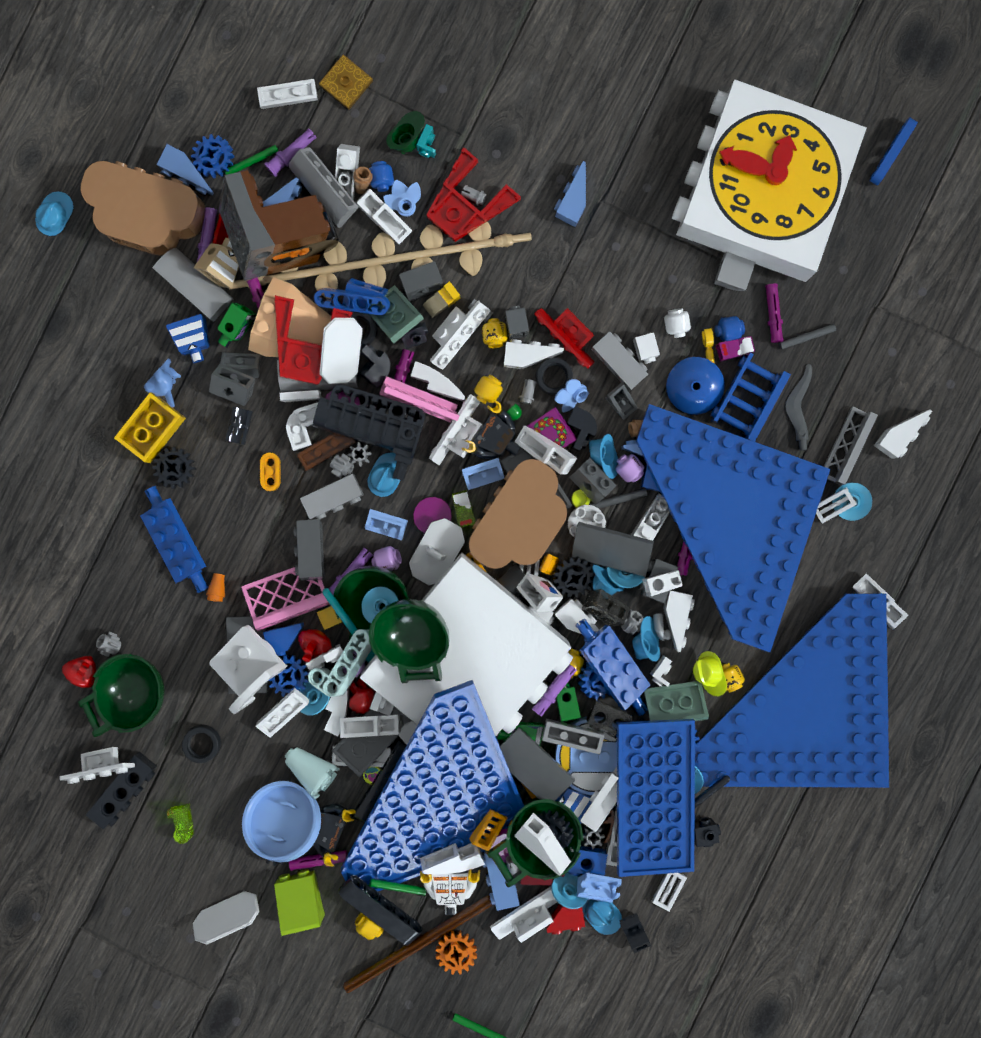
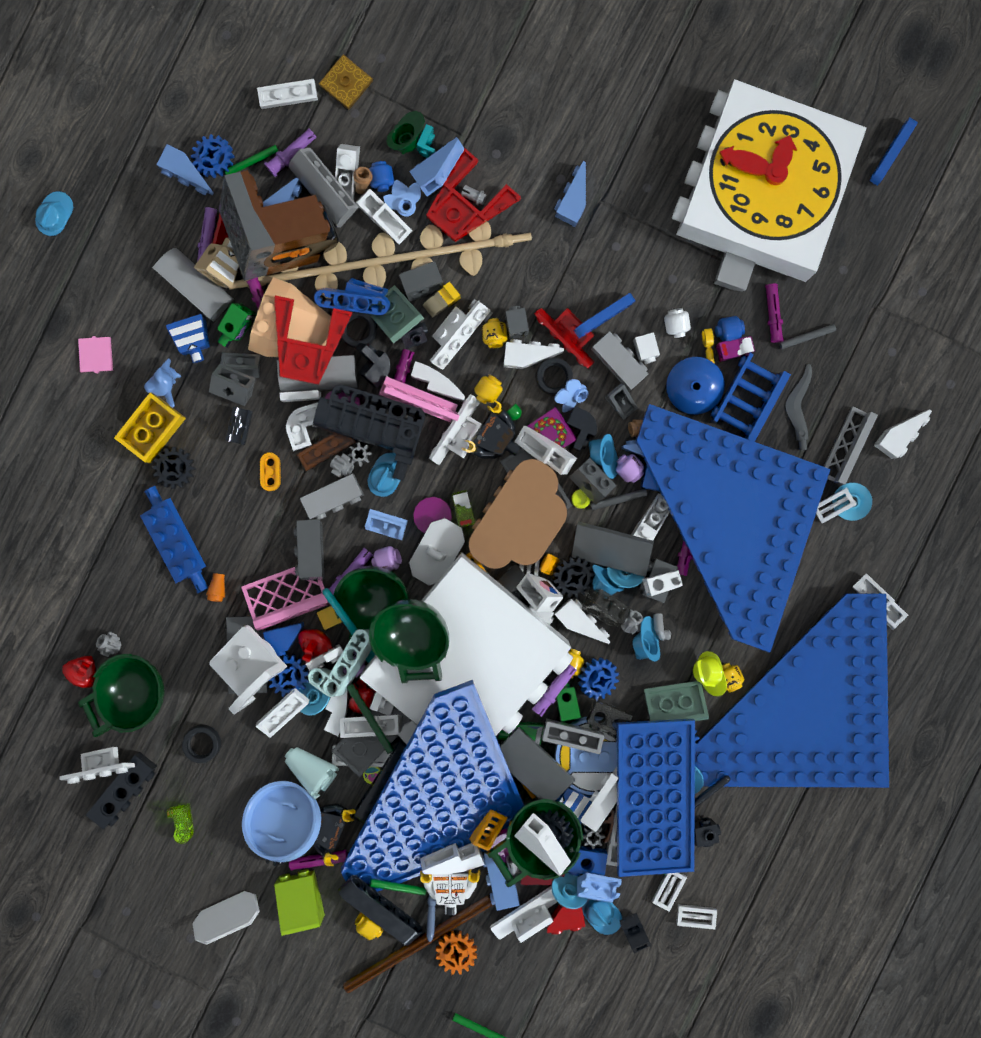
medium nougat brick [81,161,205,256] -> none
white shield [320,318,362,384] -> none
medium azure dish [362,587,398,623] -> none
light blue hinge [462,458,504,490] -> none
light grey pin [519,379,537,405] -> none
white dish [568,505,606,538] -> none
plate [575,619,650,716] -> none
white bracket [650,655,672,687] -> none
white slope [663,590,694,652] -> none
none -> bright pink piece [78,336,113,374]
none -> dark green bar [347,684,394,754]
none -> medium blue slope [410,137,464,196]
none -> sand blue piece [427,895,436,942]
none -> blue beam [573,293,636,338]
none -> white tile [676,904,717,929]

